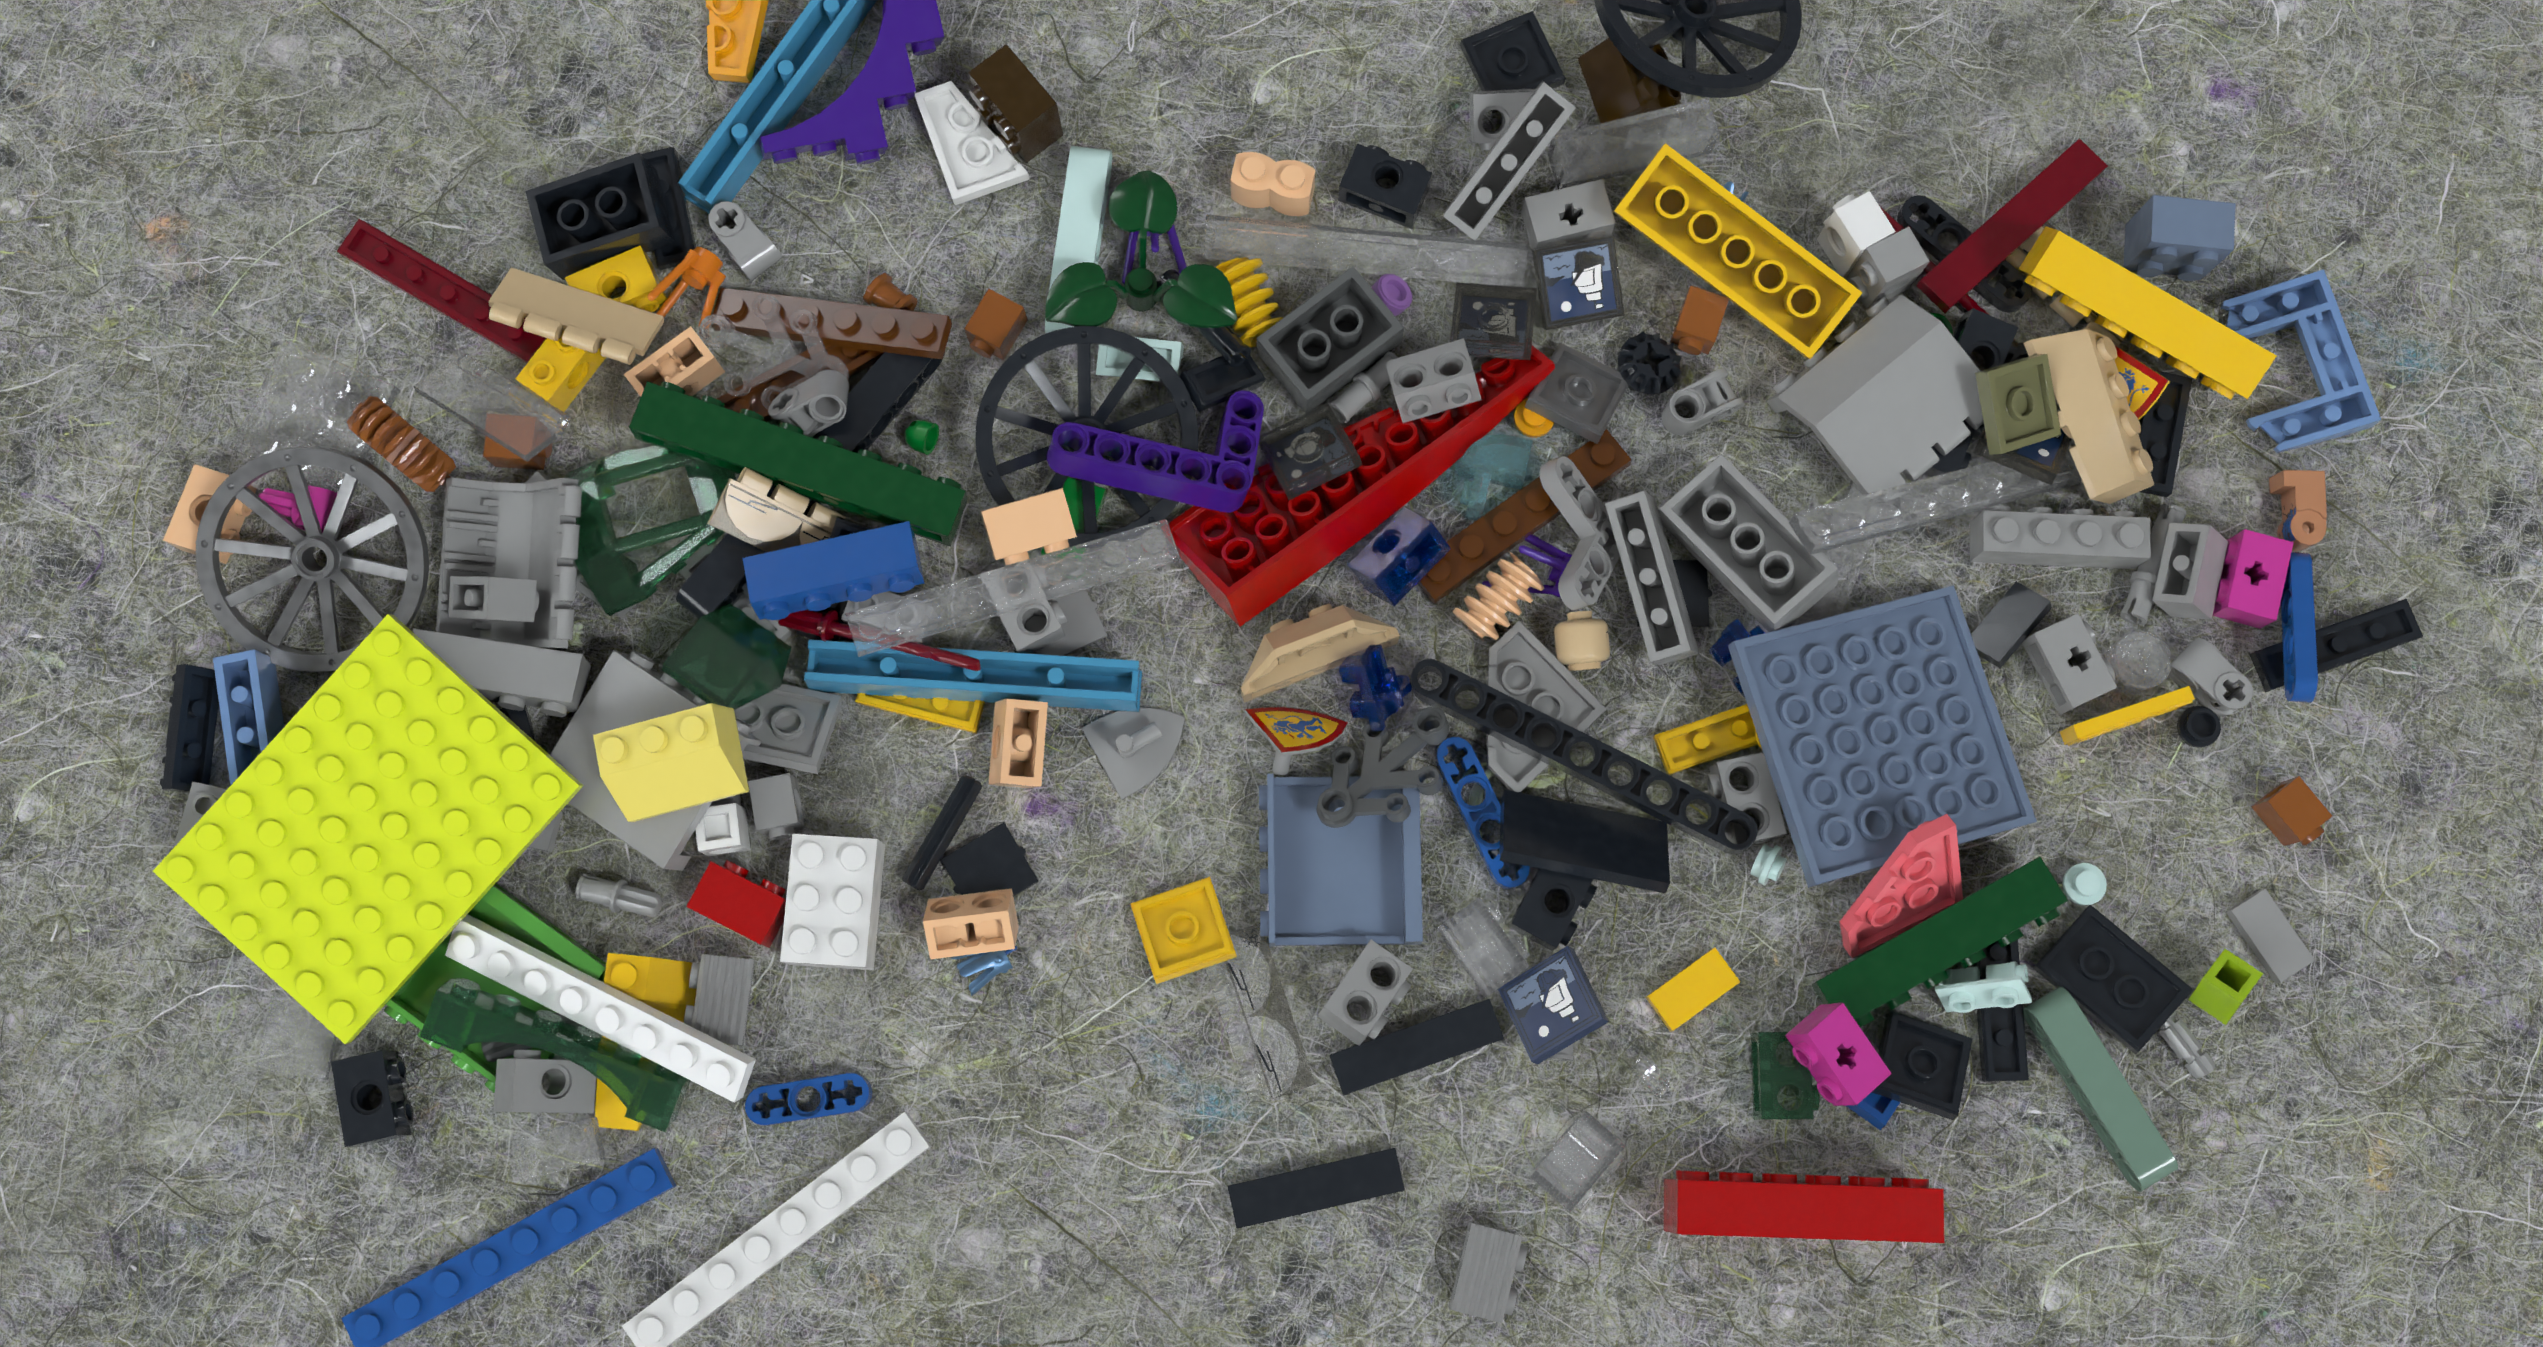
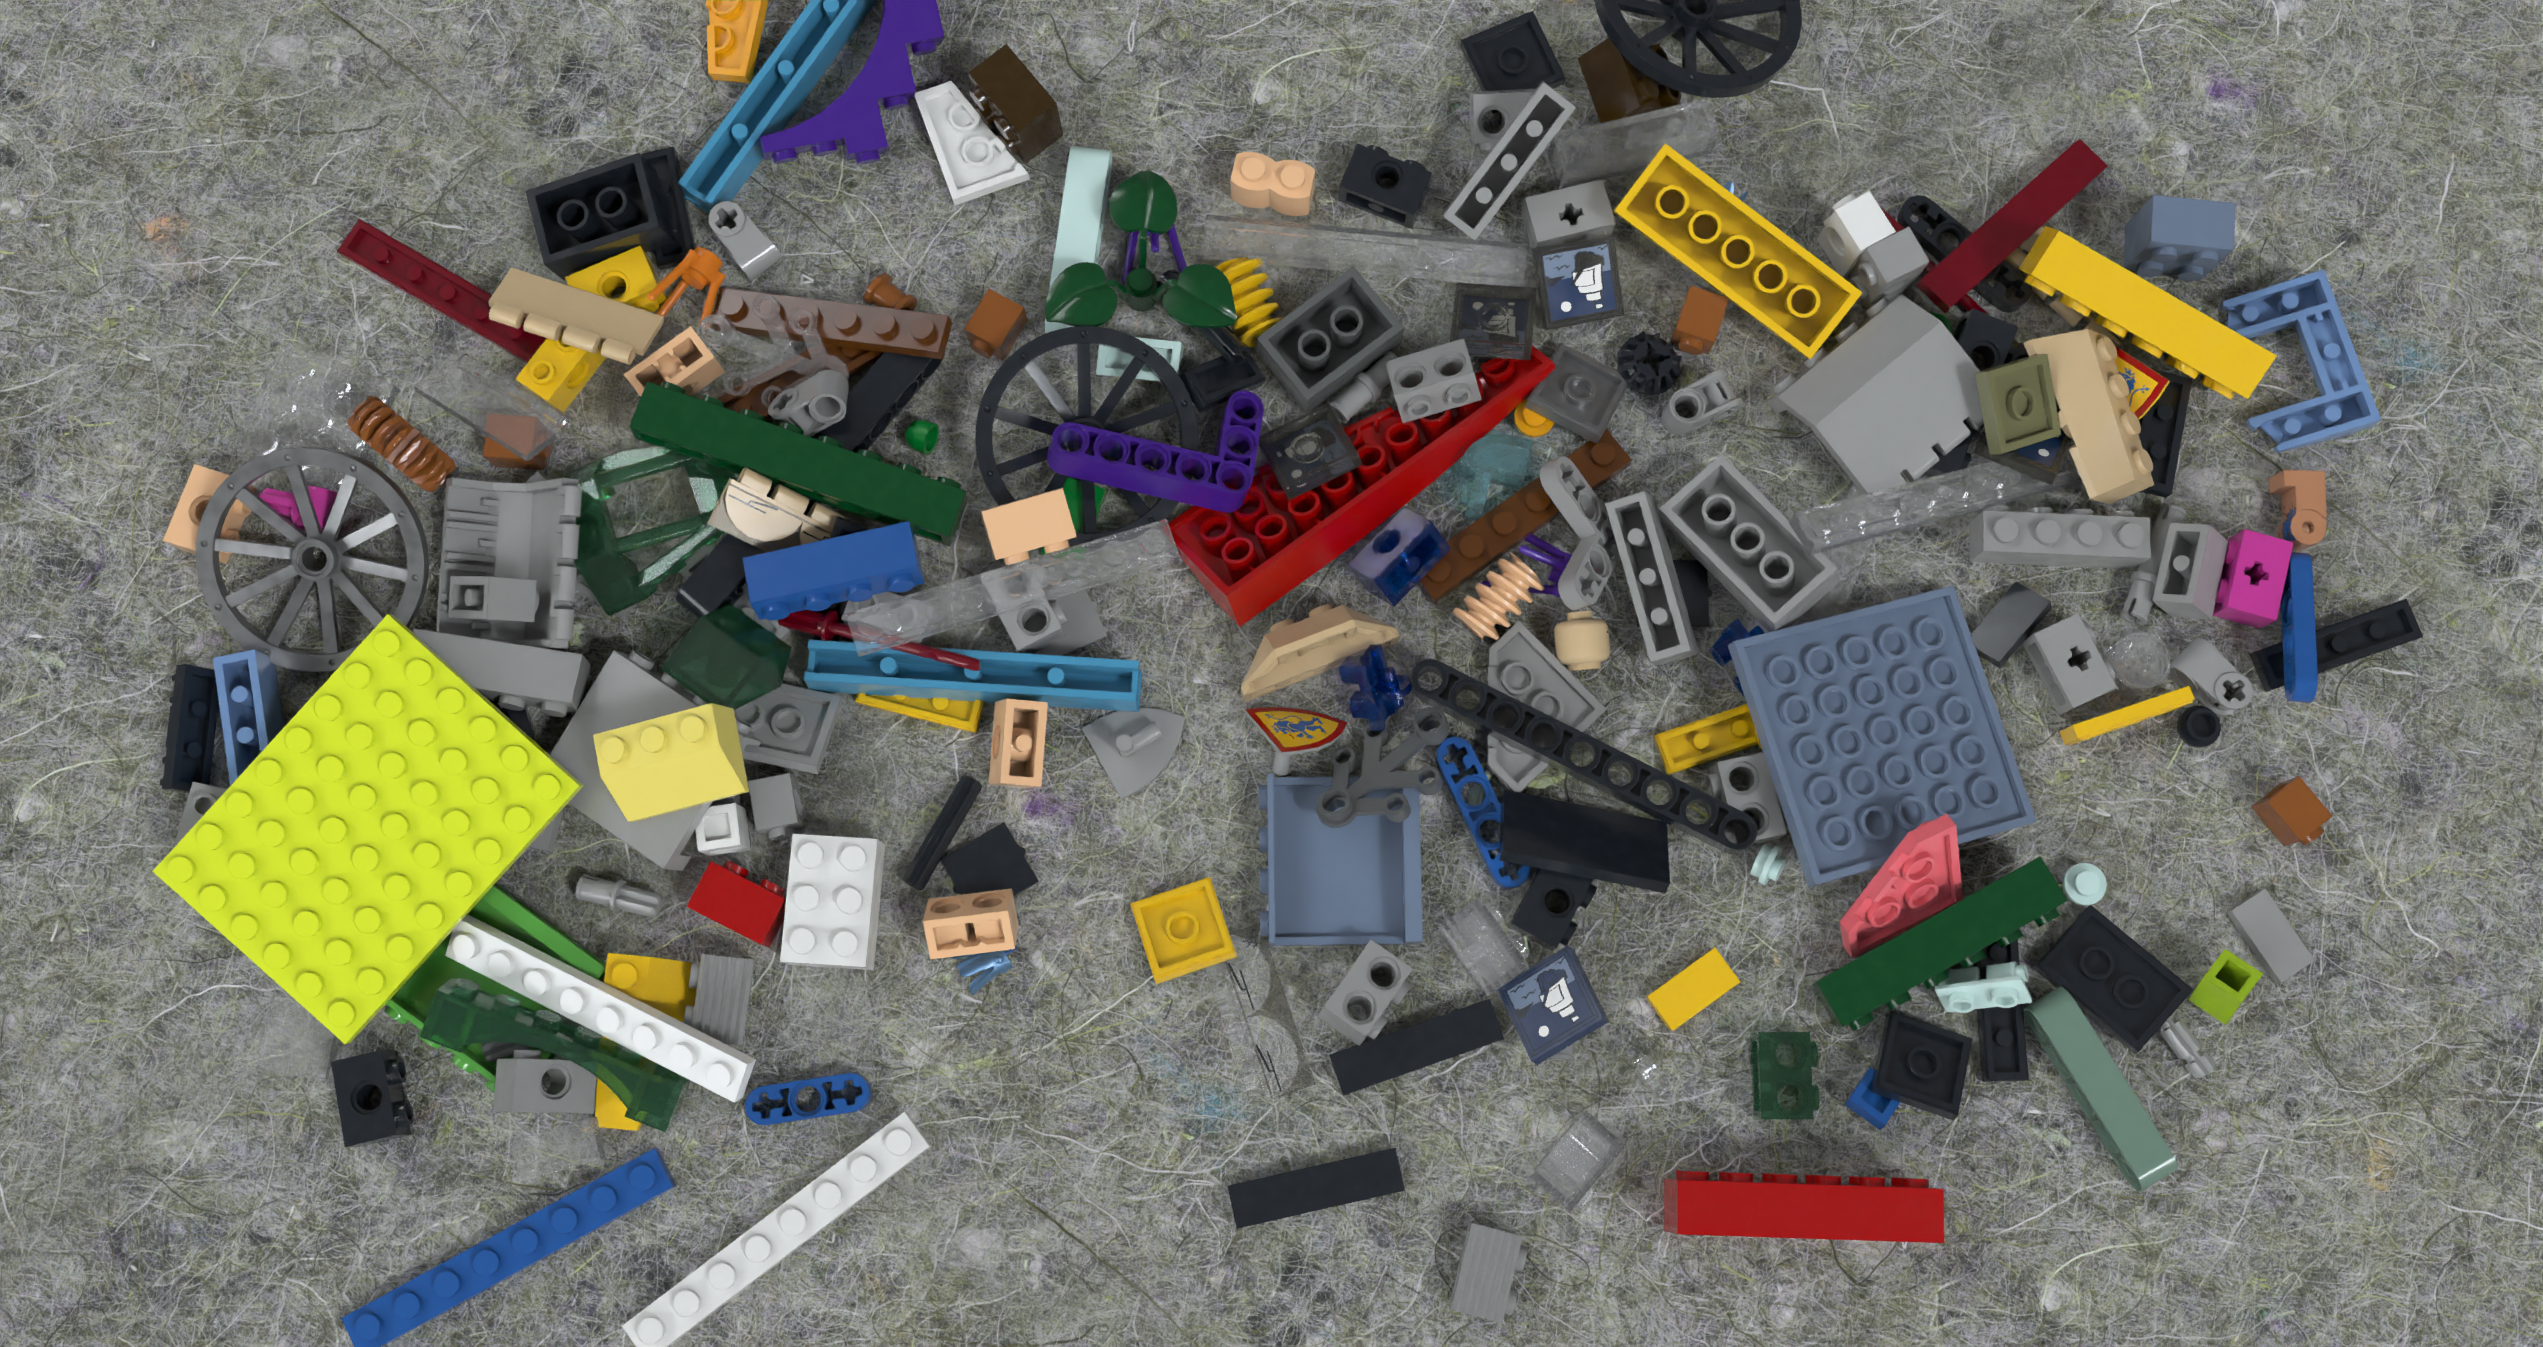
medium lavender tile [1372,274,1412,316] -> none
dark pink brick [1785,1003,1892,1106] -> none

